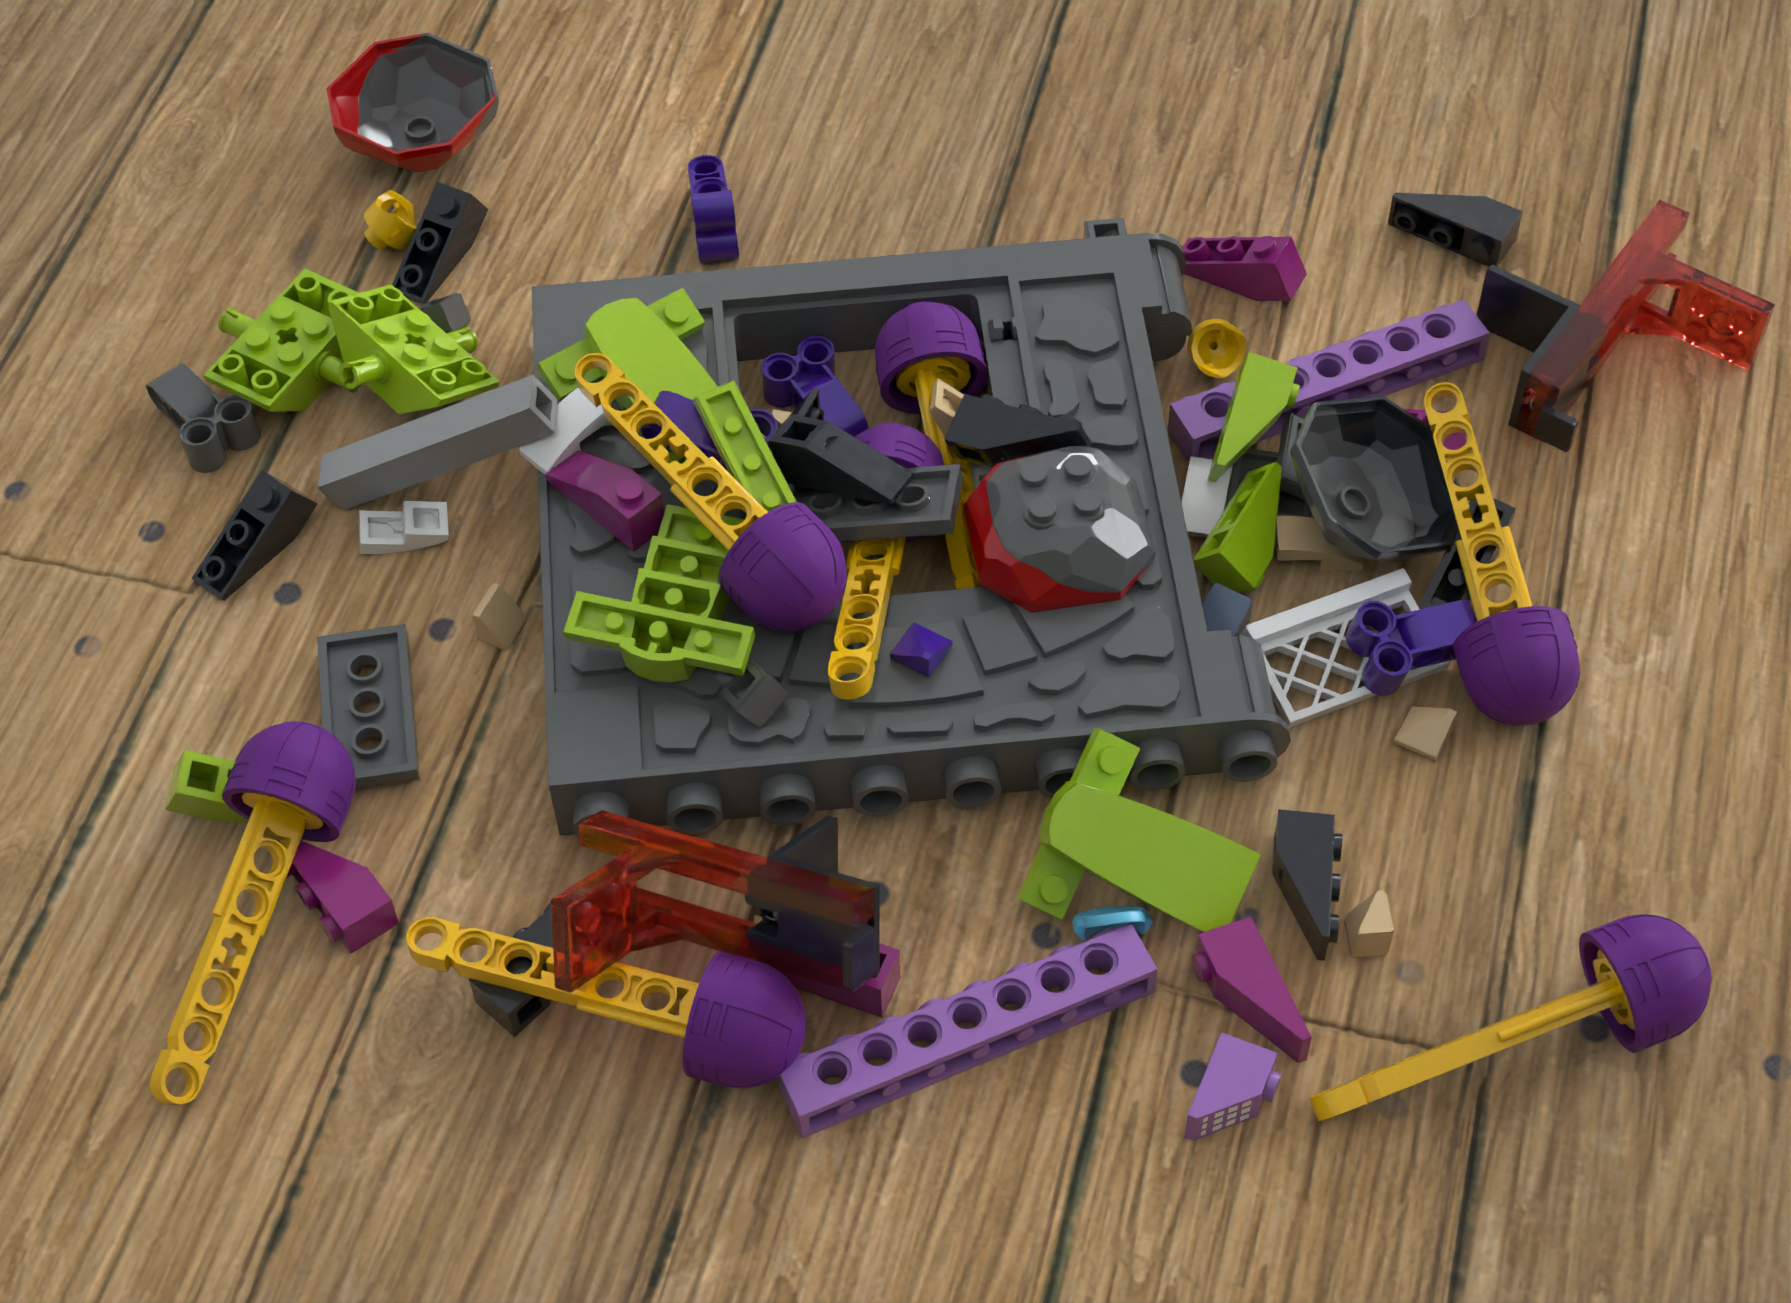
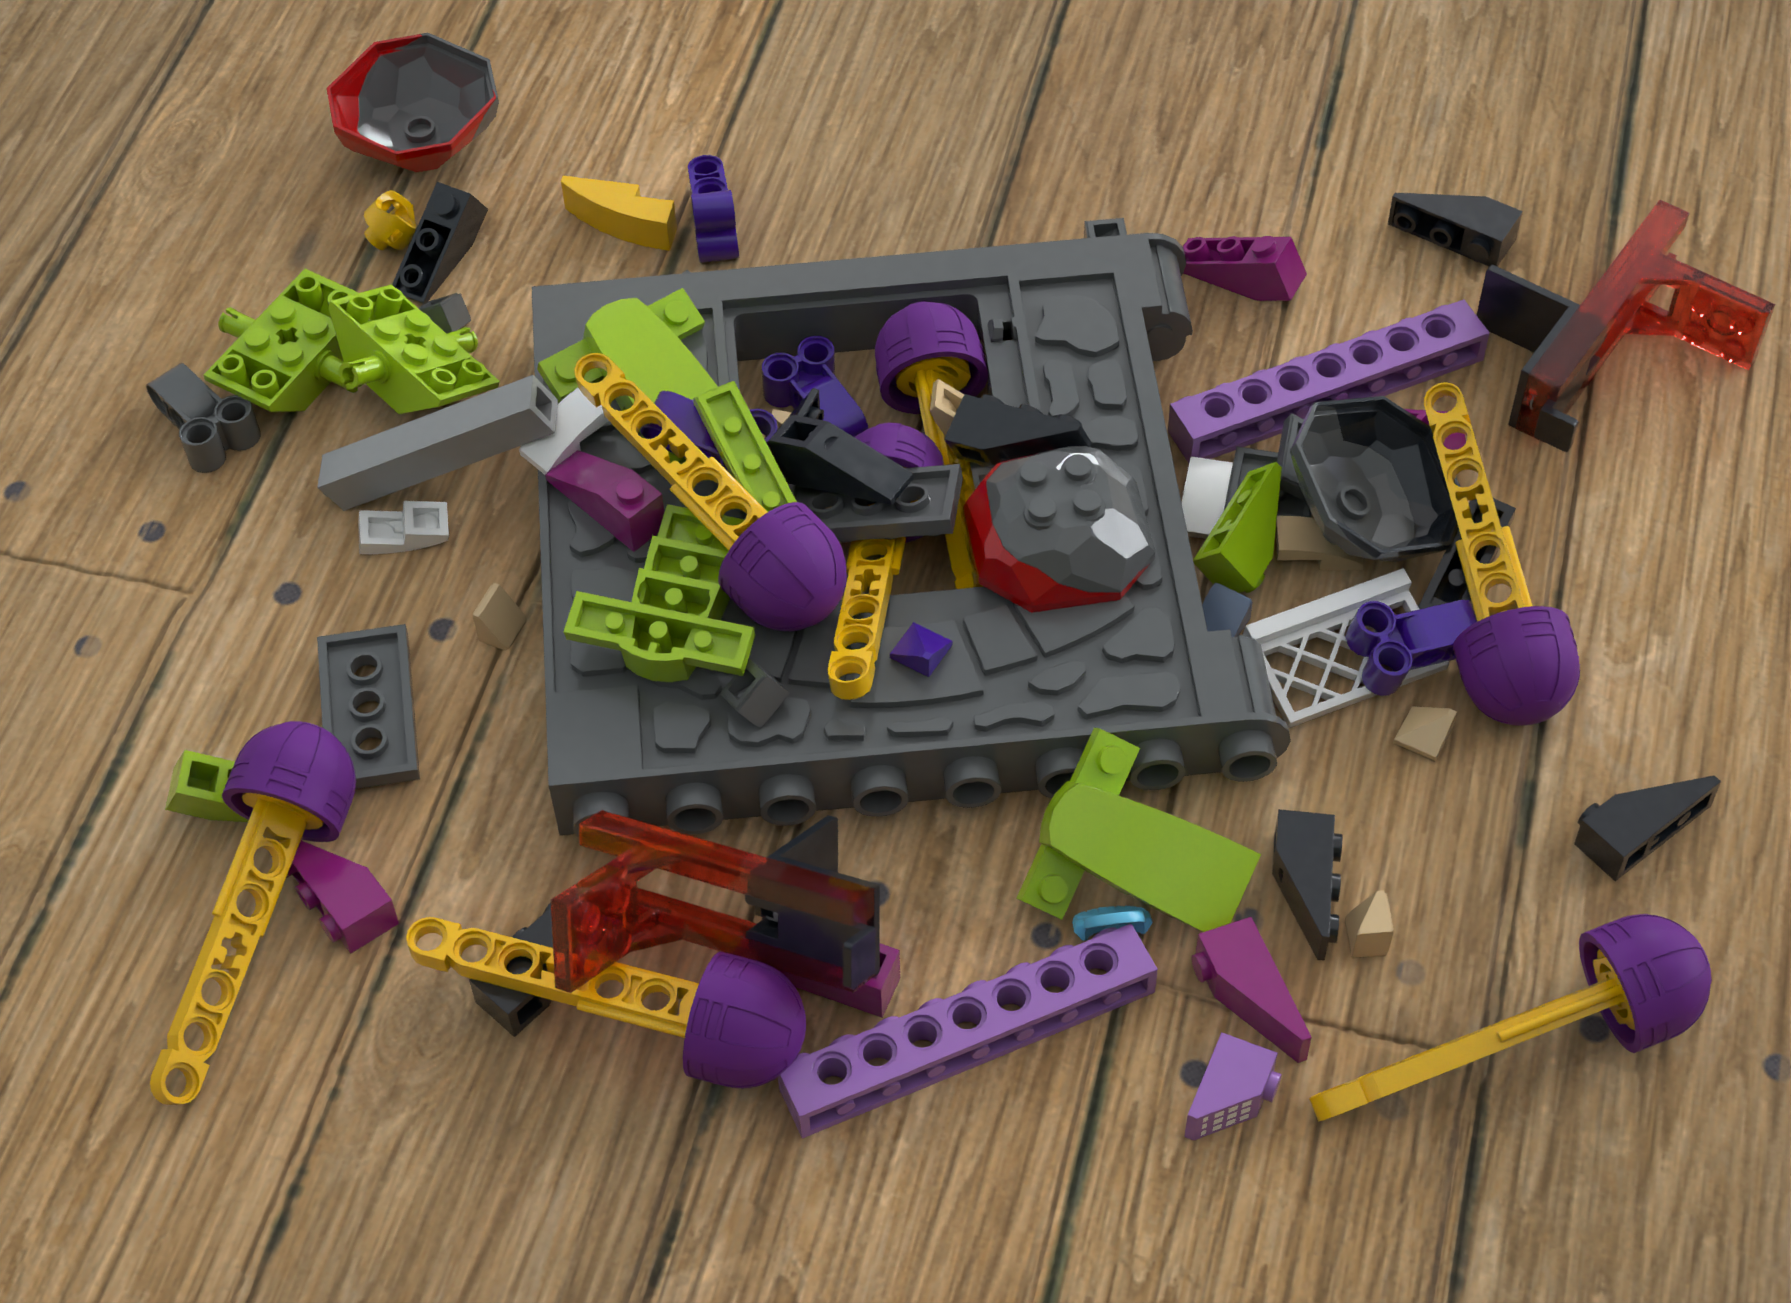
black slope [192,470,318,601] -> none
yellow piece [1187,318,1246,378] -> none
lime slope [1207,352,1300,482] -> none
none -> yellow slope [561,176,677,251]
none -> black slope [1574,775,1721,881]

